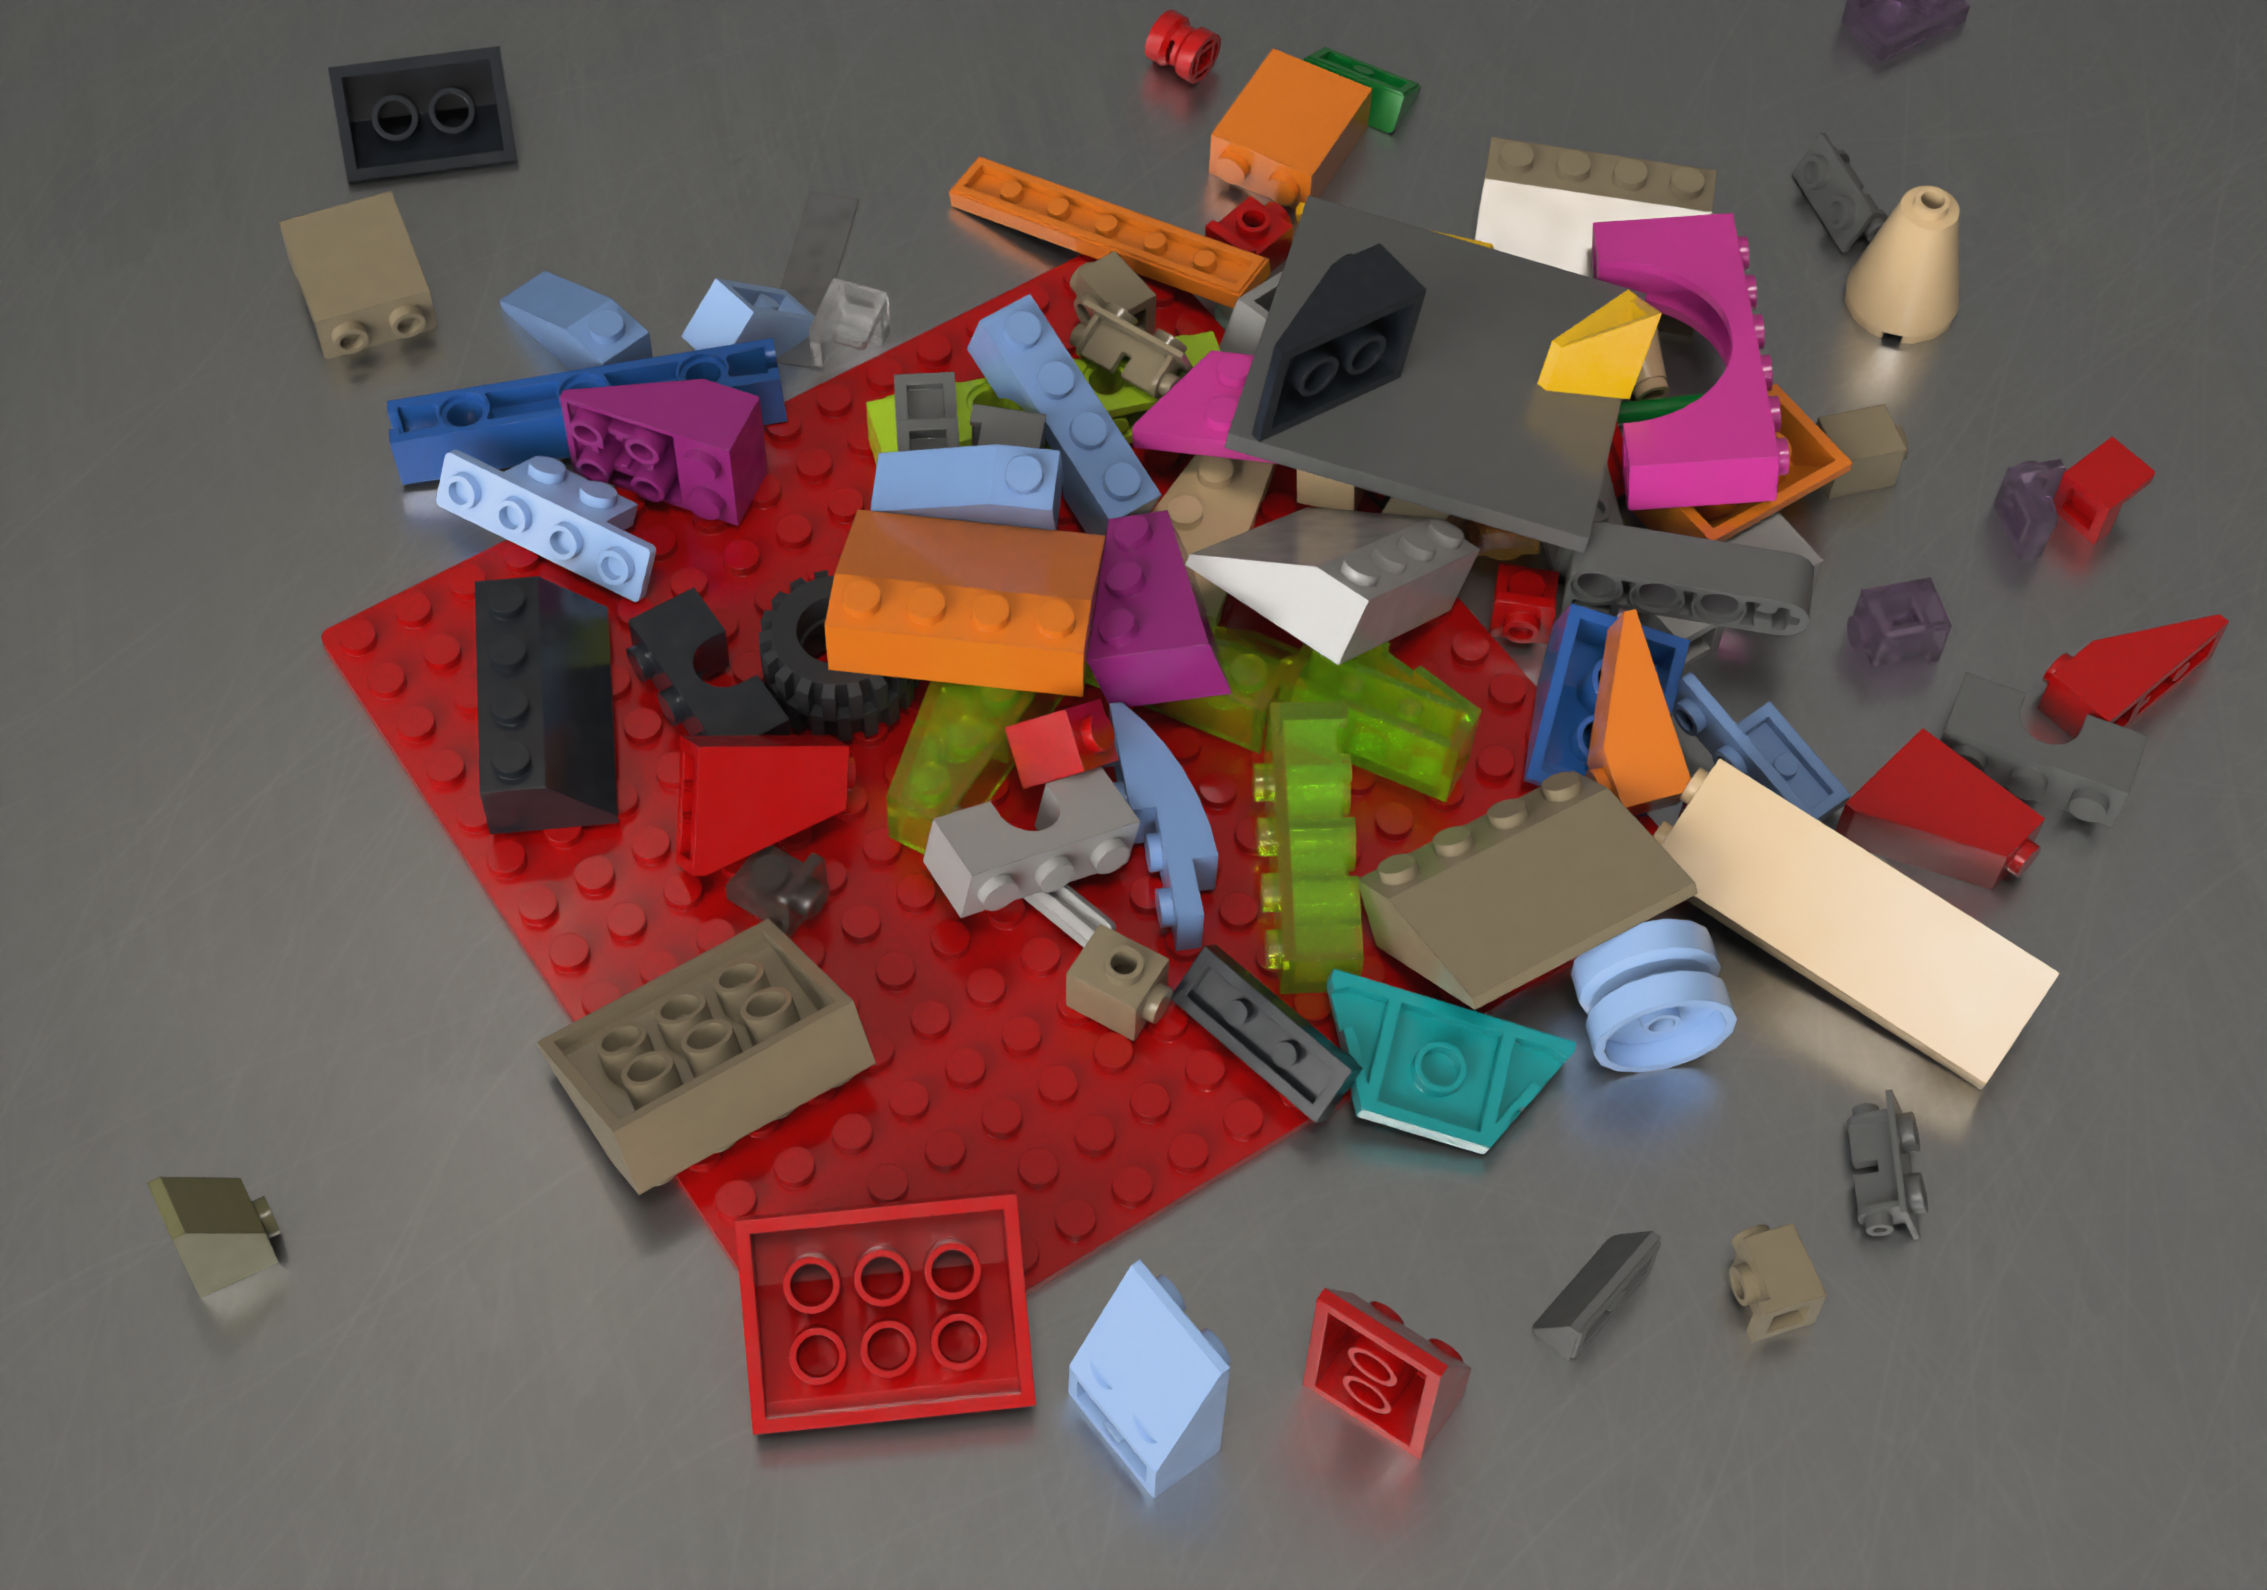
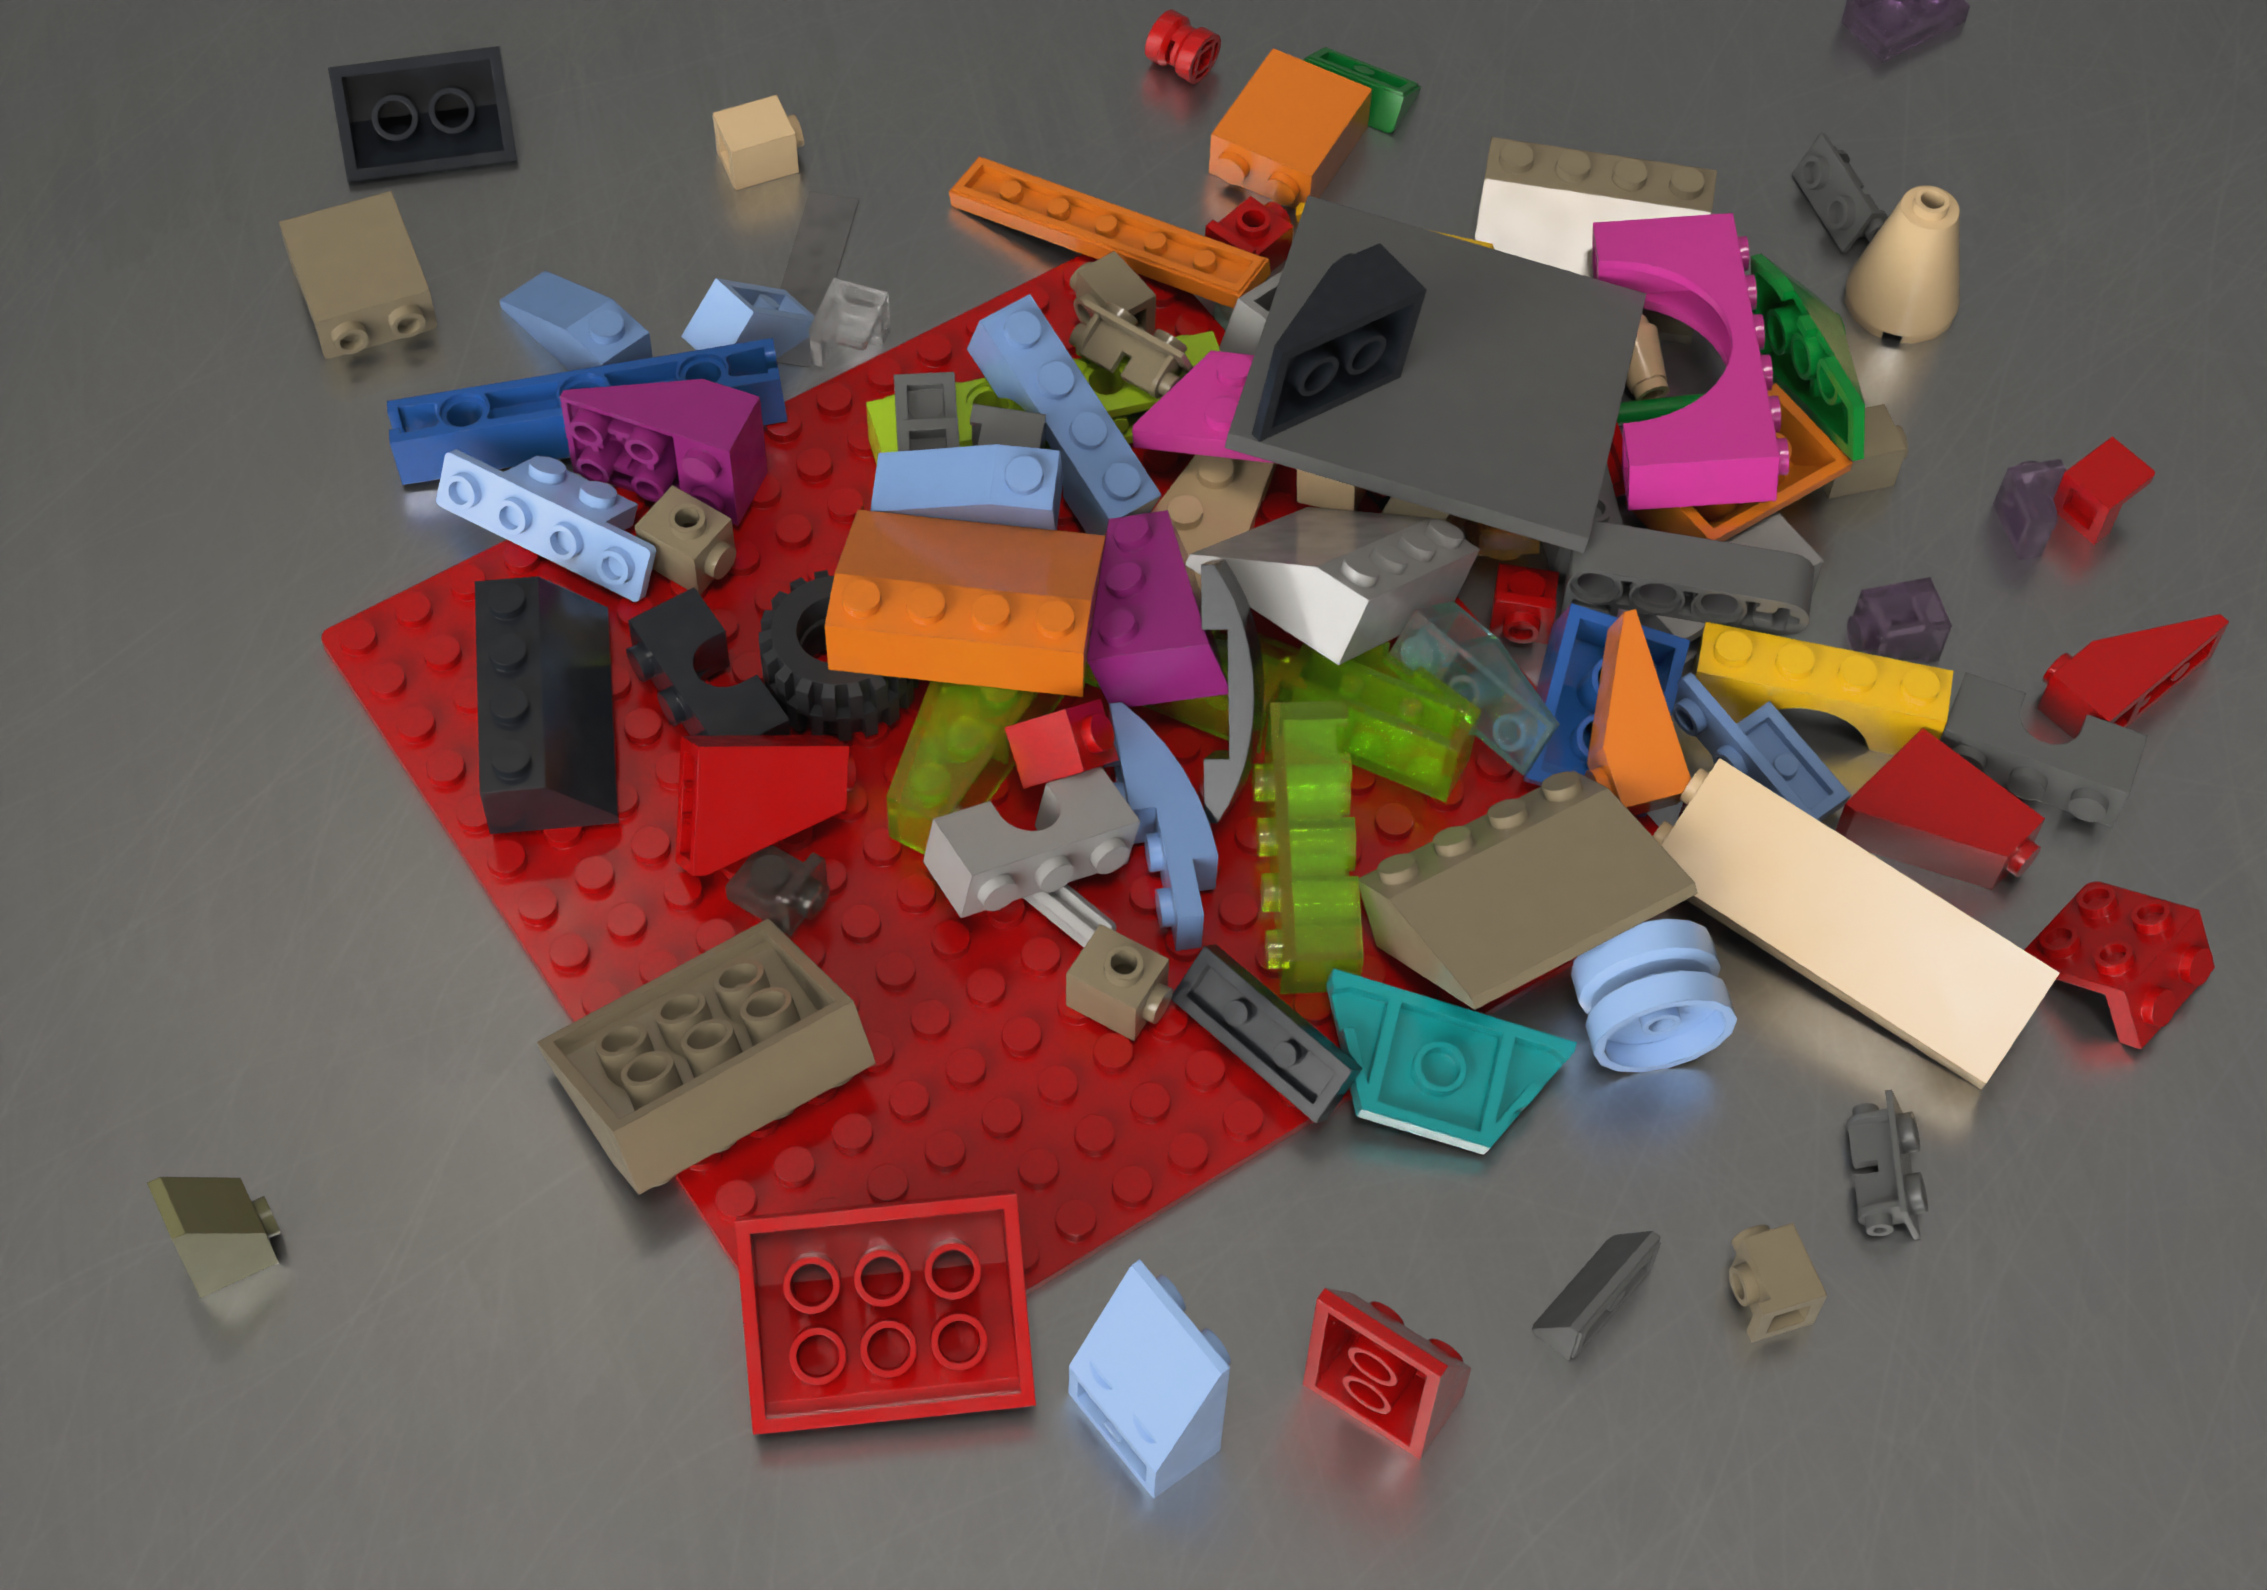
yellow slope [1537,289,1662,399] -> none
none -> dark tan brick [635,485,736,595]
none -> tan brick [713,95,804,191]
none -> slope [1201,559,1264,823]
none -> clear light blue slope [1386,601,1560,775]
none -> yellow arch [1692,622,1954,755]
none -> green wedge [1751,253,1865,461]
none -> red bracket [2024,881,2215,1049]

